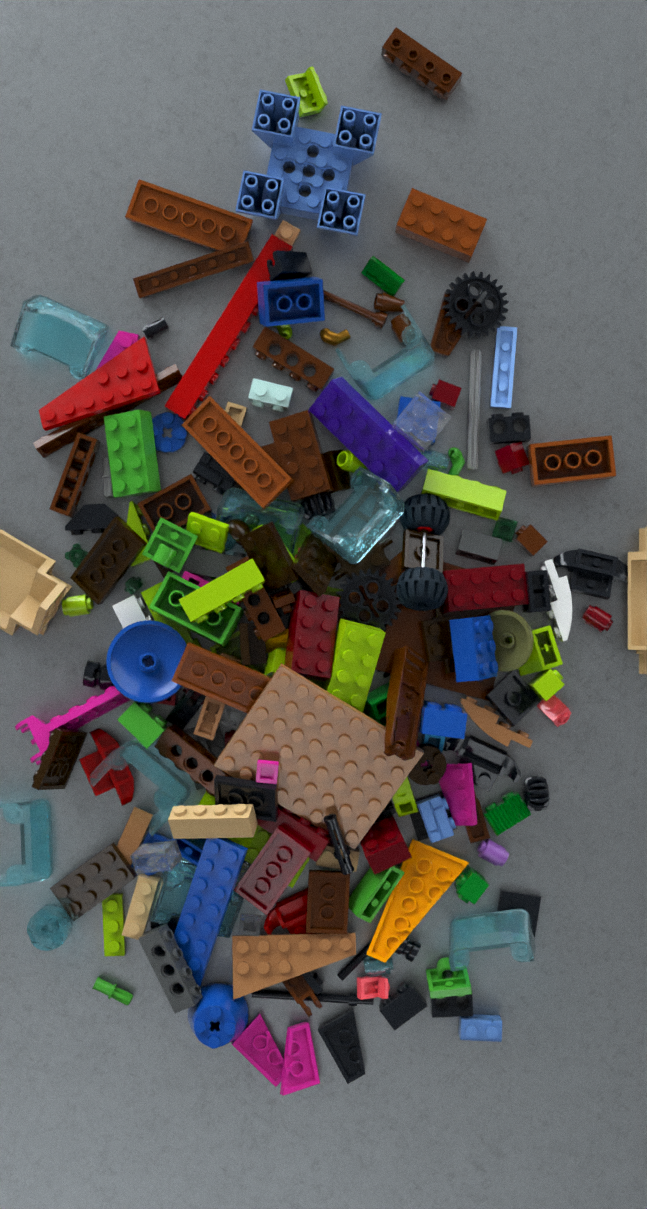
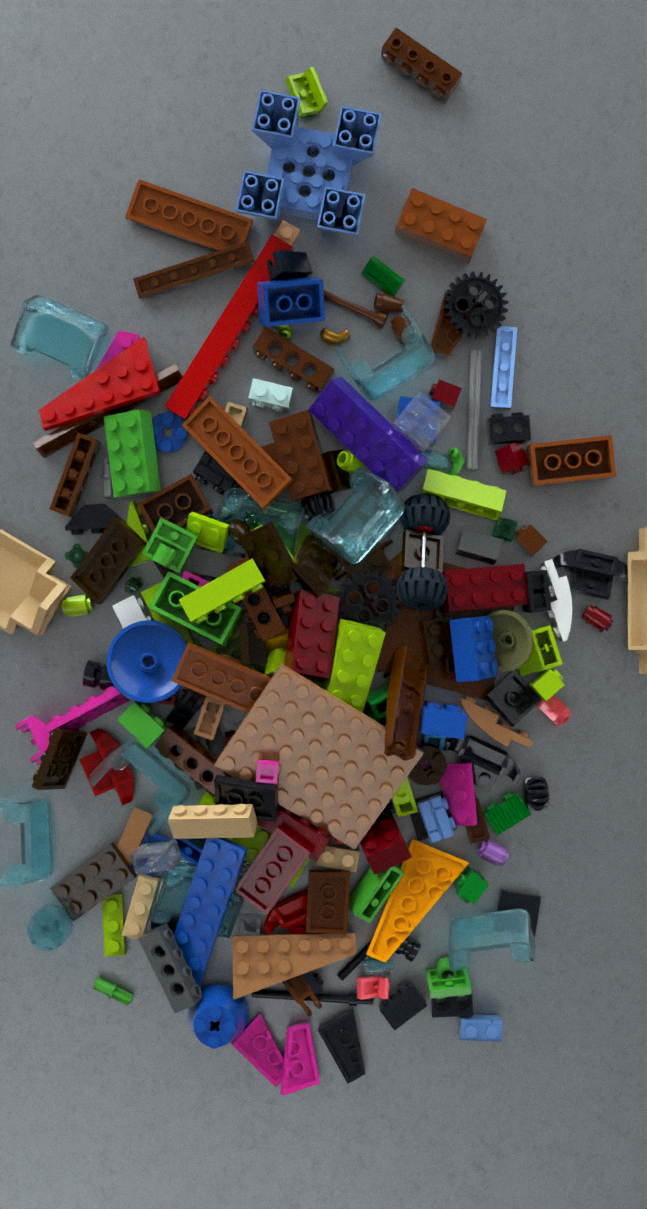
black pin [142,317,169,339] -> none
black pin [324,814,354,875] -> none

